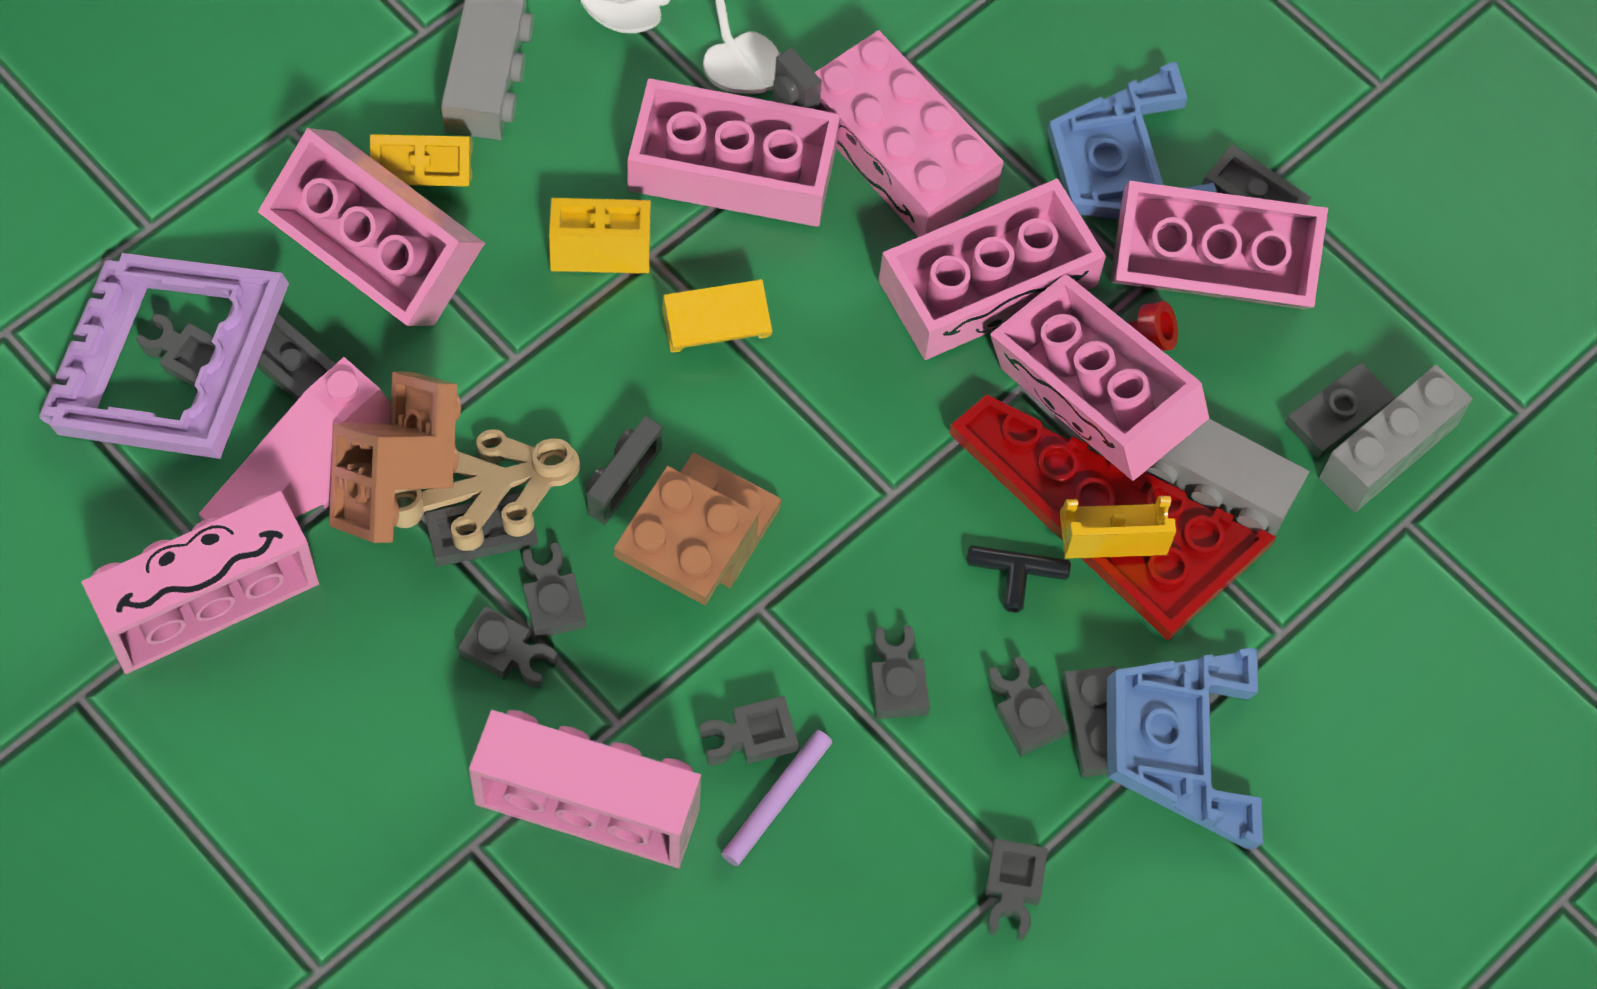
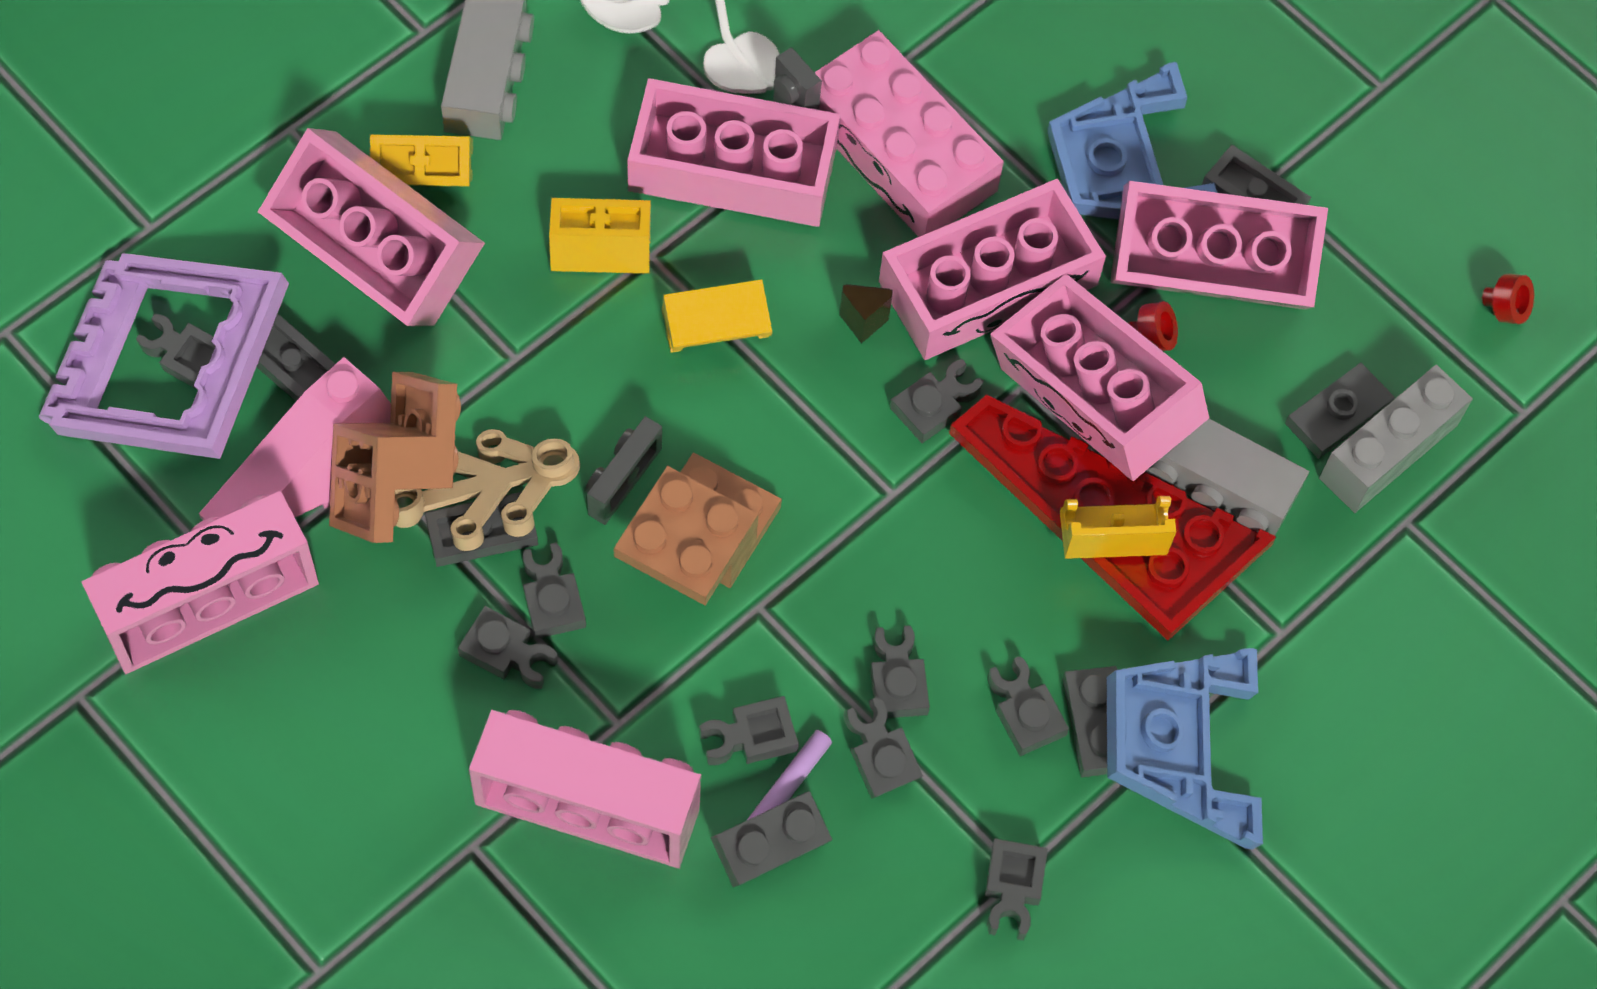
black piece [967,545,1071,613] -> none
none -> dark grey plate [711,791,832,887]
none -> dark brown slope [840,284,893,344]
none -> dark grey plate [844,697,923,799]
none -> dark grey plate [890,359,983,443]
none -> red tile [1482,274,1534,324]

